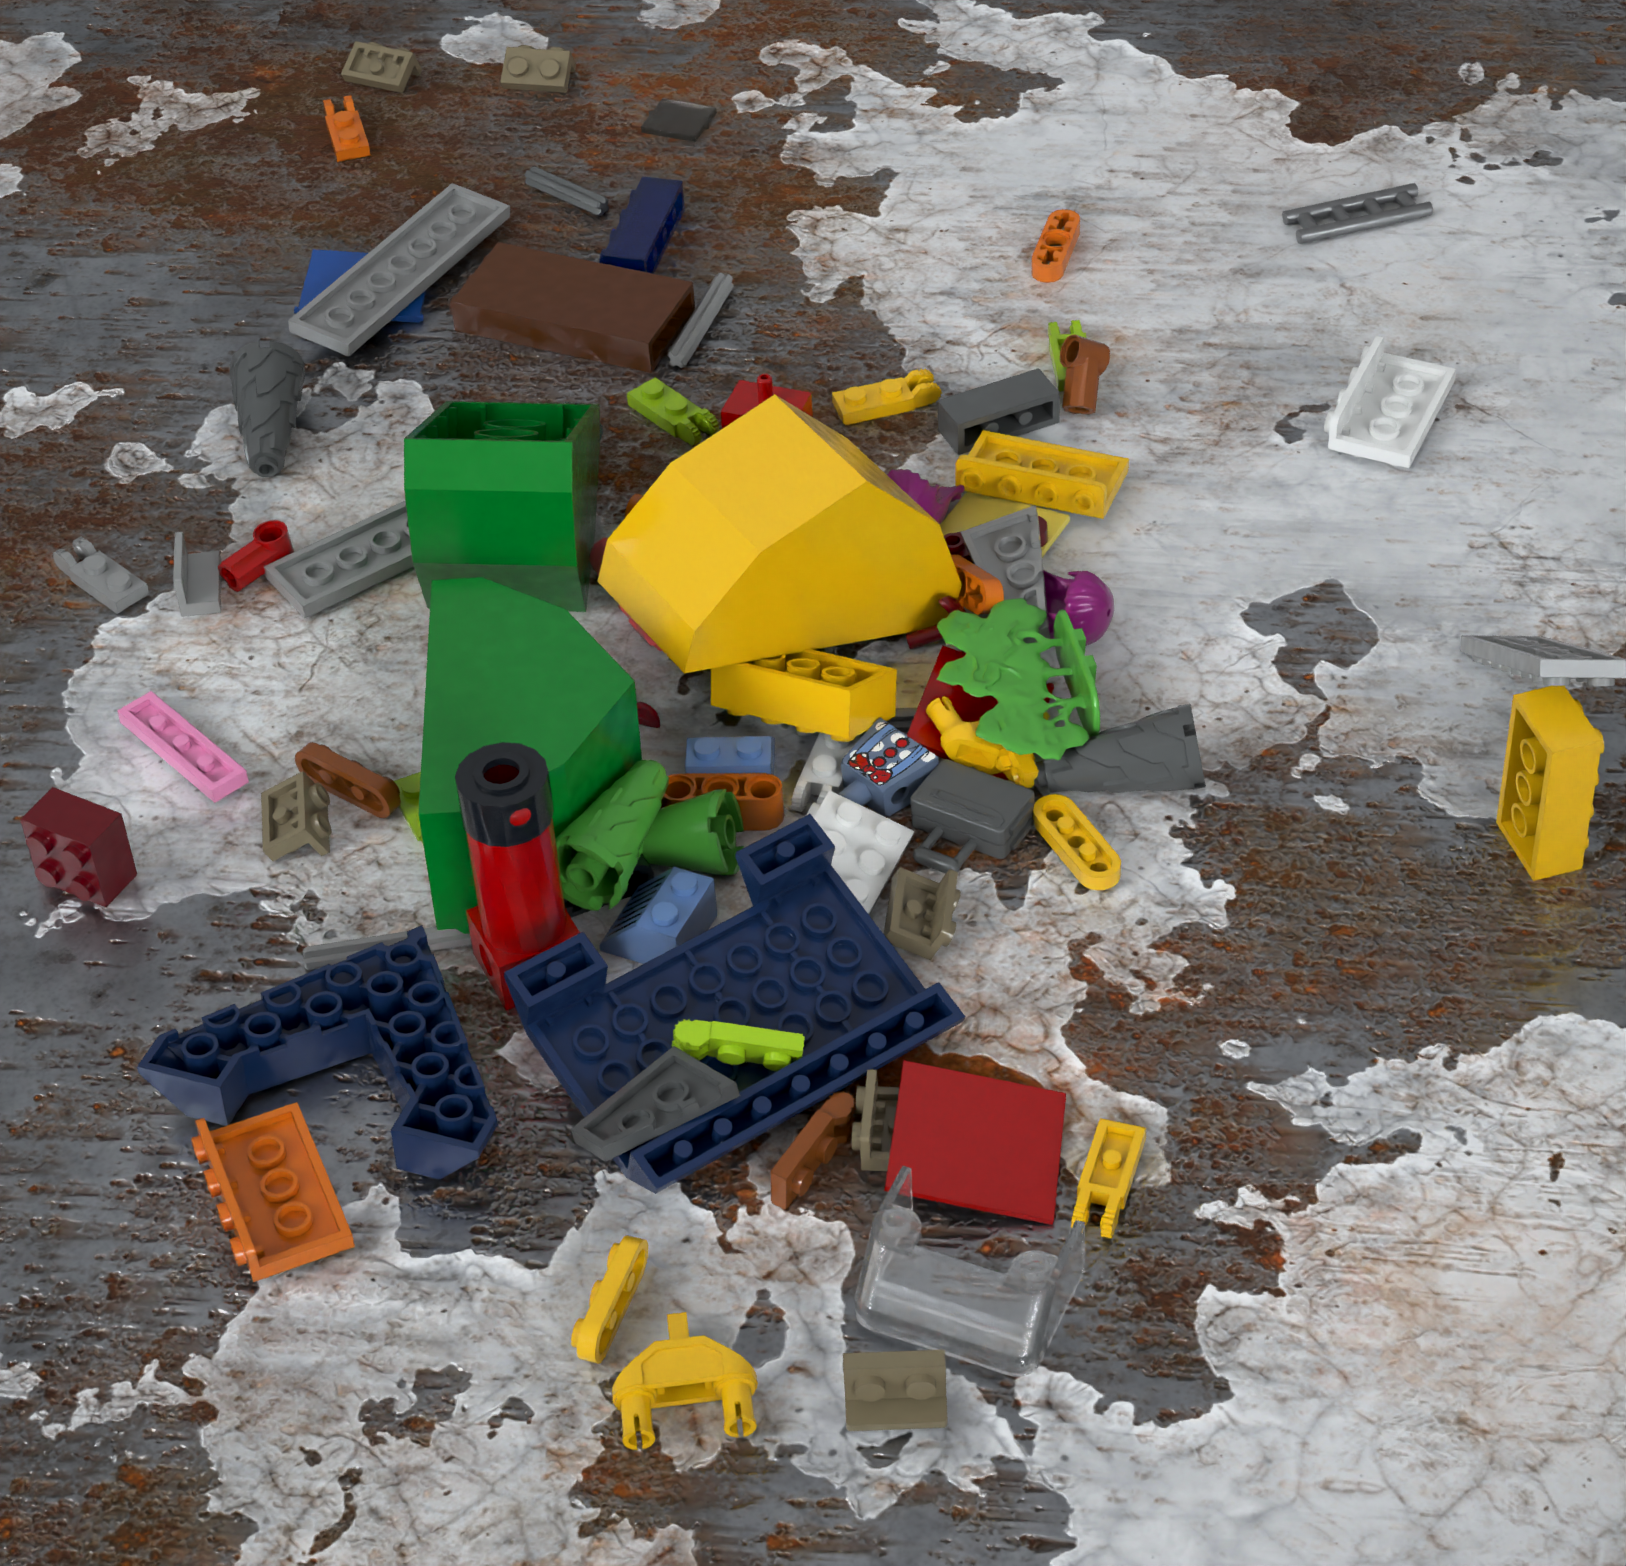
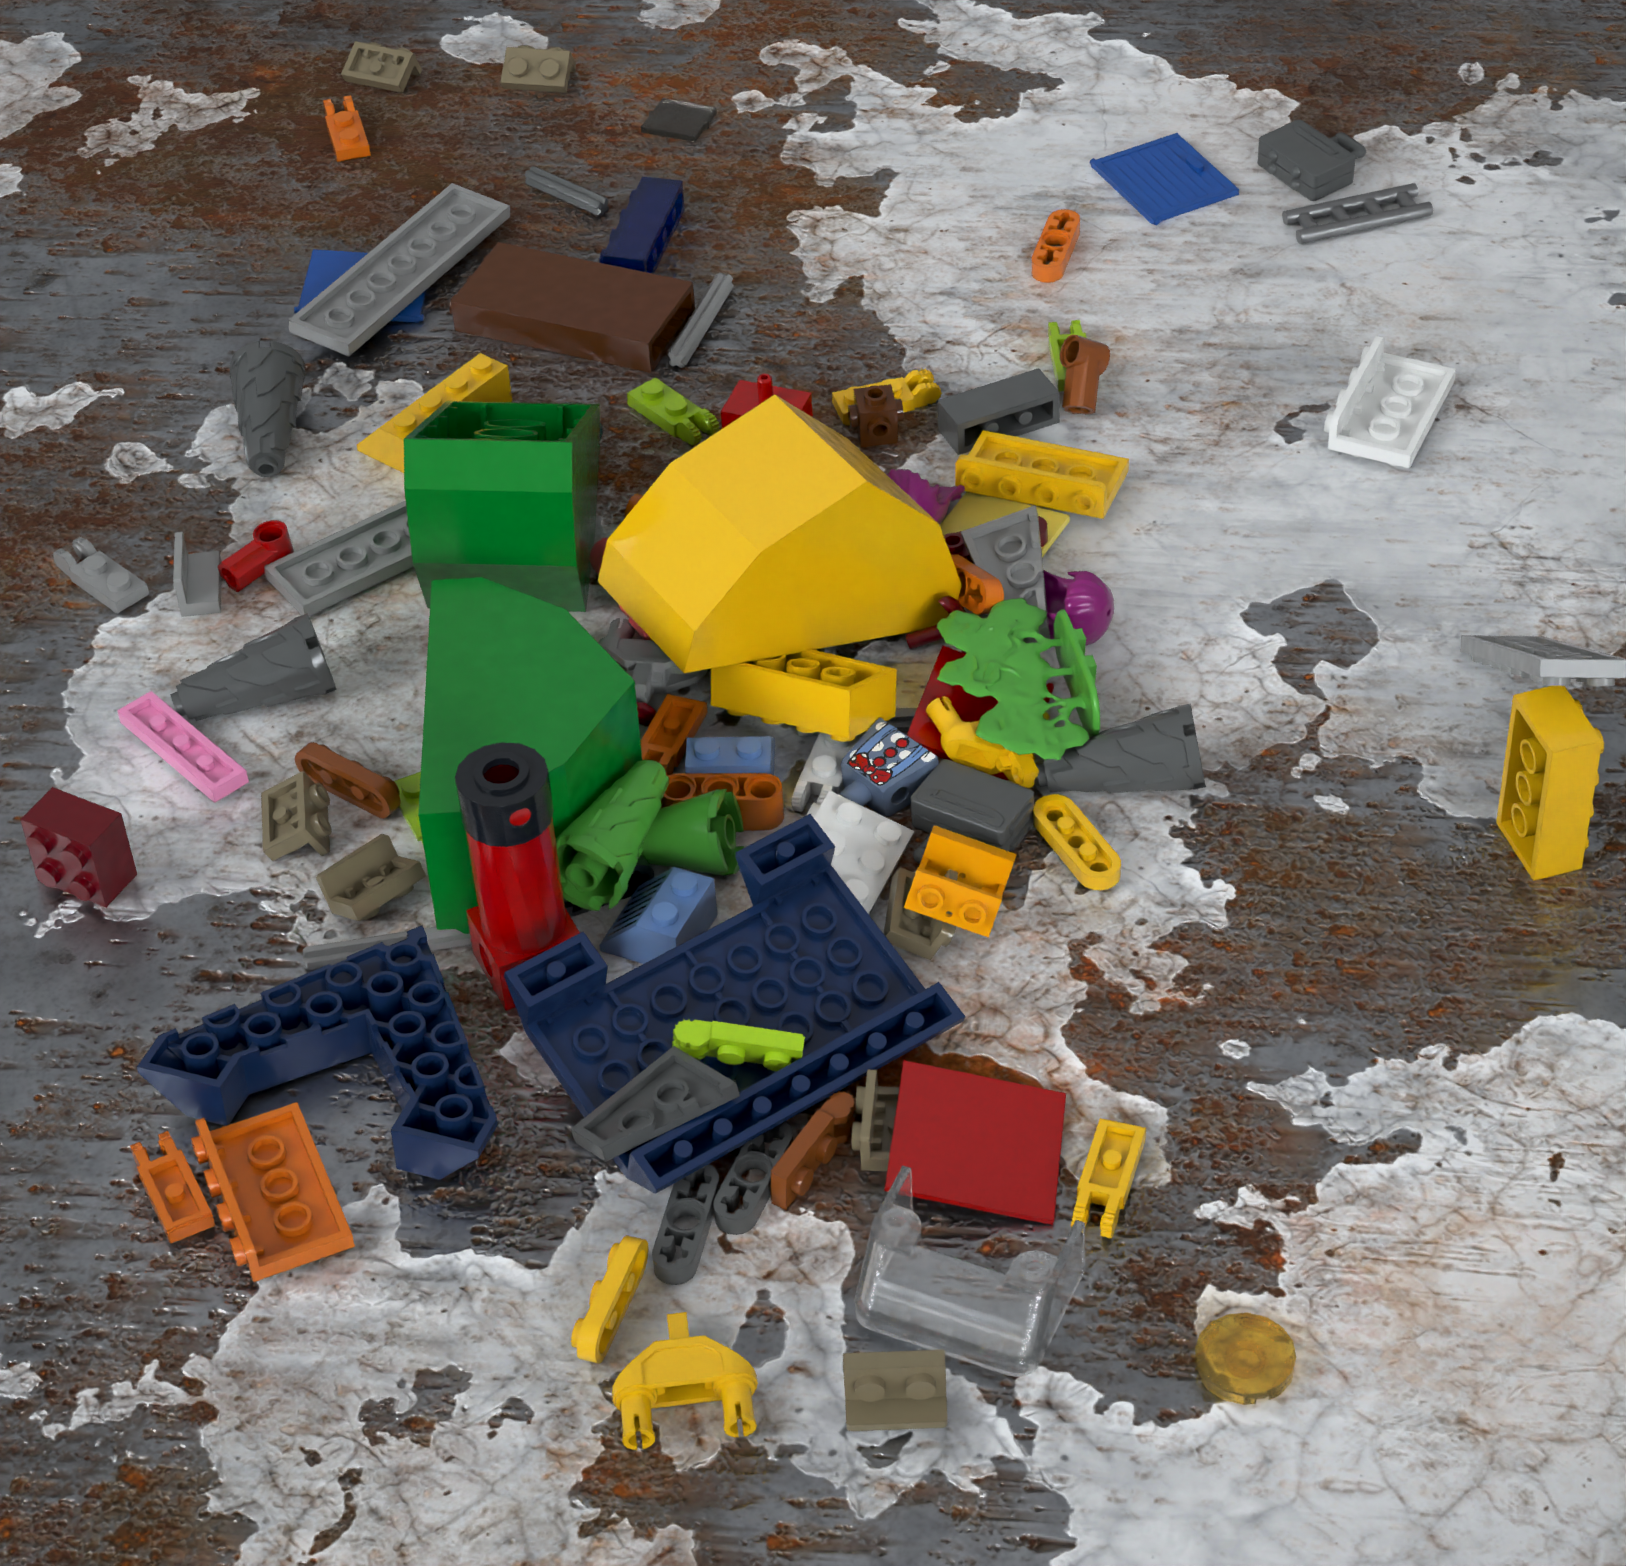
none -> orange hinge [130,1131,216,1244]
none -> dark grey cone [170,613,337,721]
none -> dark tan bracket [316,834,426,921]
none -> yellow slope [356,353,512,473]
none -> light grey connector [598,618,709,704]
none -> orange hinge [641,694,708,776]
none -> dark grey beam [652,1164,720,1285]
none -> dark grey beam [713,1121,793,1235]
none -> reddish brown brick [848,384,904,448]
none -> light orange panel [904,825,1017,938]
none -> blue piece [1090,133,1239,225]
none -> clear yellow tile [1194,1313,1296,1405]
none -> dark grey piece [1257,120,1366,201]

